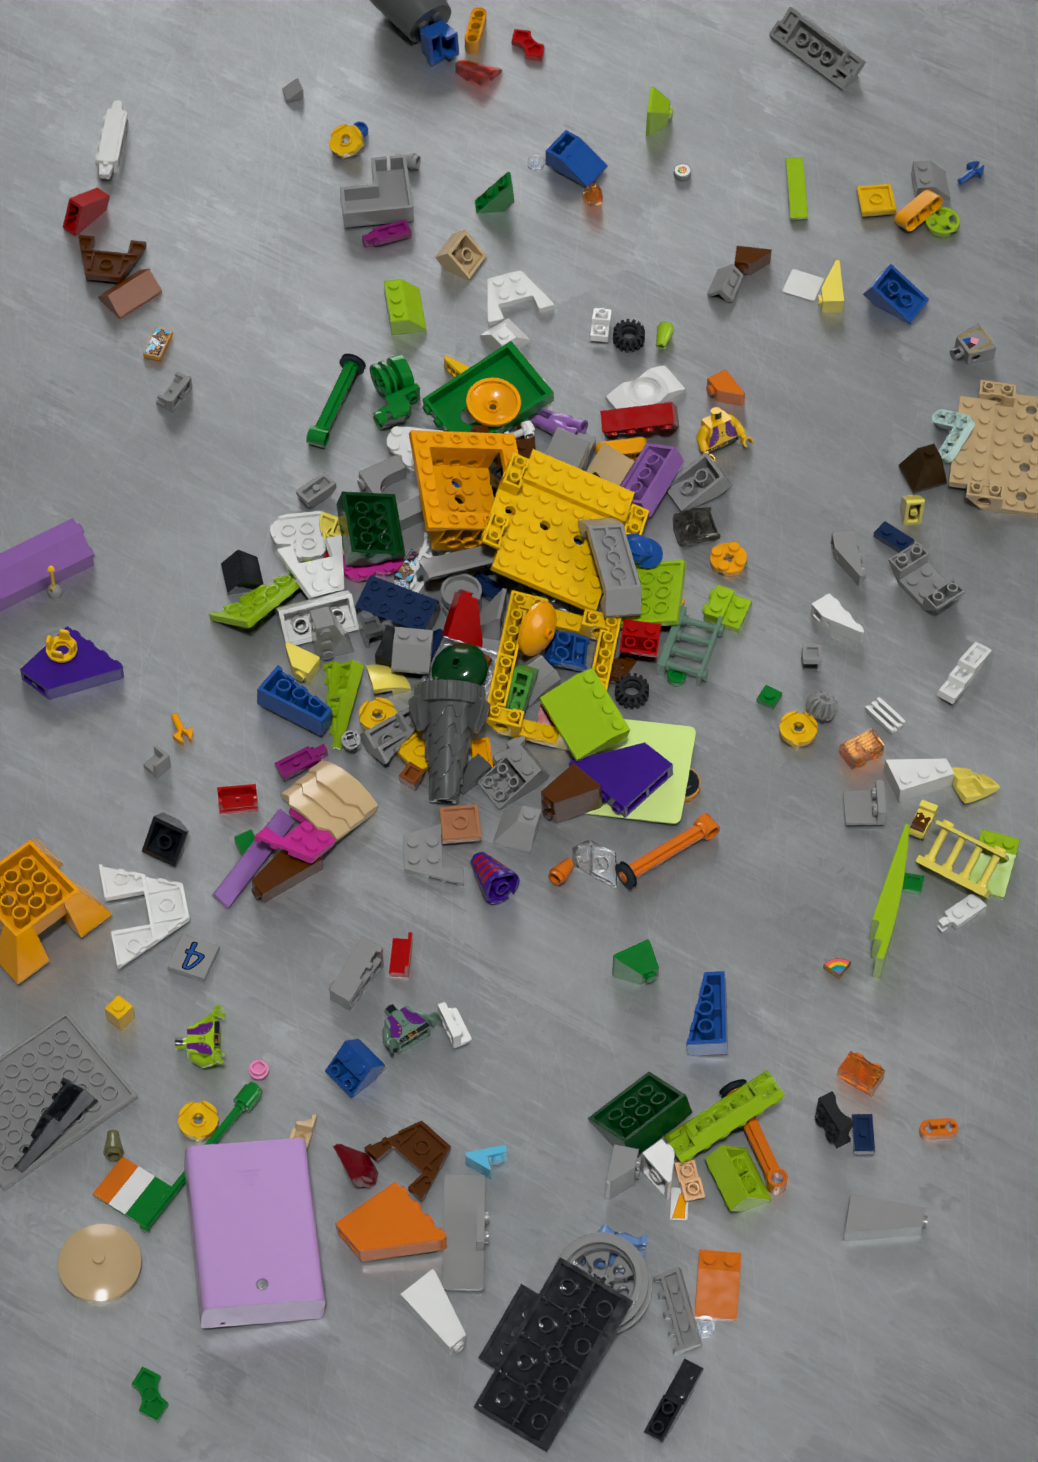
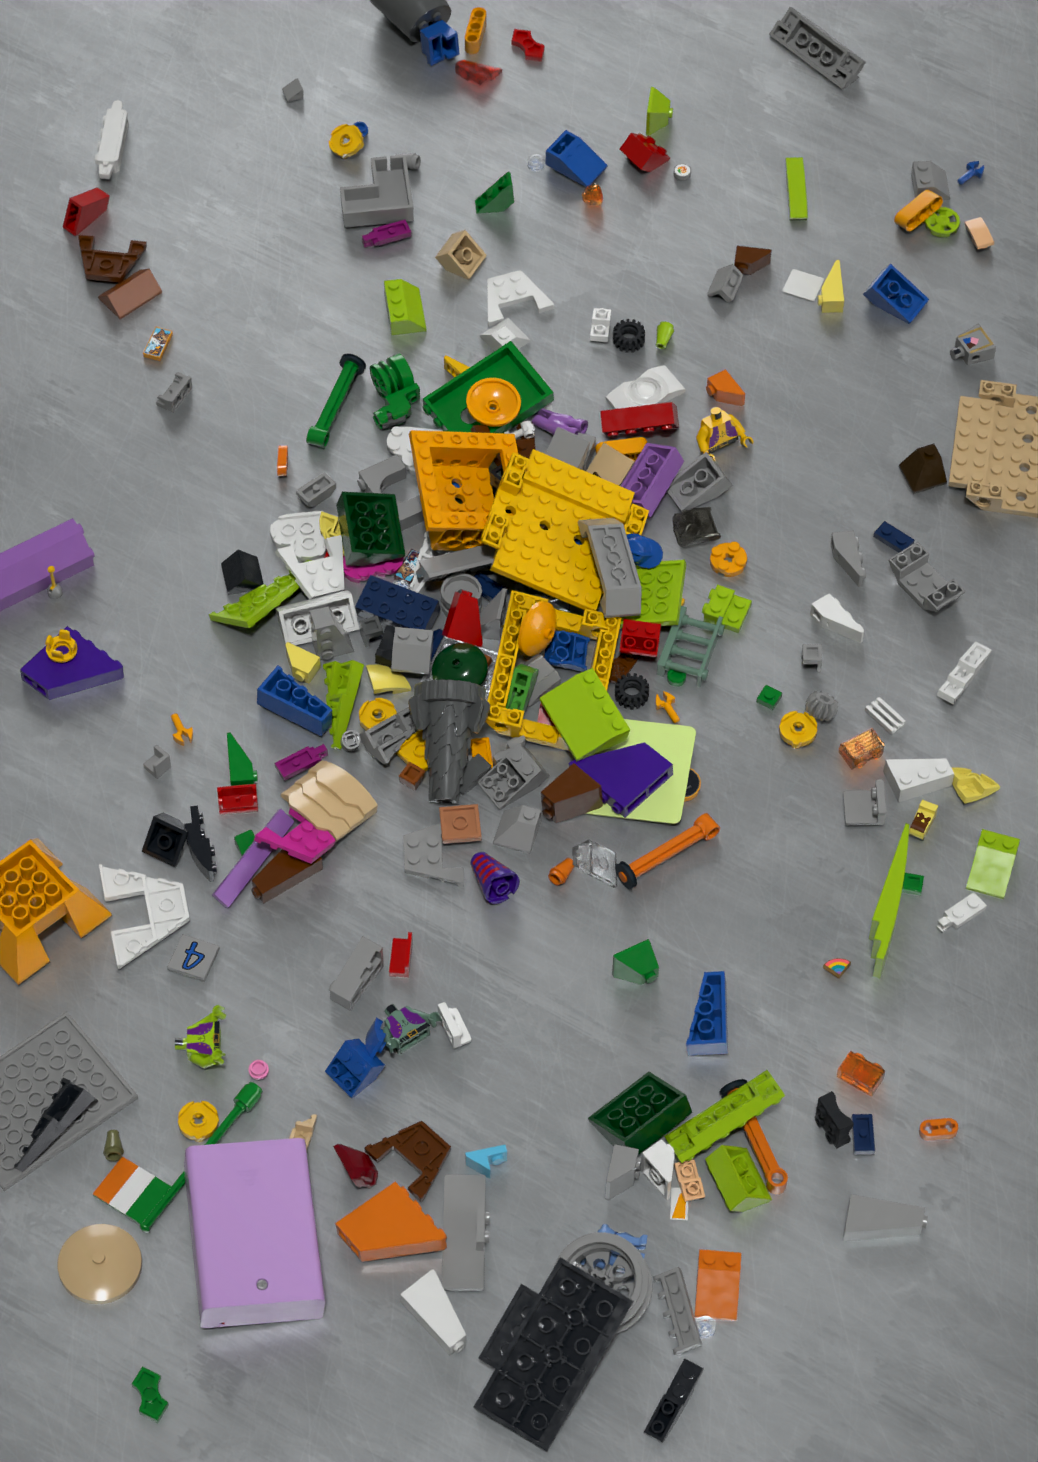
yellow brick [105,995,135,1031] -> none
yellow plate [856,184,897,217] -> none
light yellow slope [900,495,925,525] -> none
light yellow fence [915,819,1009,899] -> none
light aqua beam [932,409,975,463] -> none
none -> black slope [184,805,217,882]
none -> green slope [227,732,258,786]
none -> orange beam [277,445,288,476]
none -> blue slope [366,1017,386,1058]
none -> red slope [619,133,670,172]
none -> light orange bar [655,691,680,723]
none -> light nougat slope [965,217,994,249]

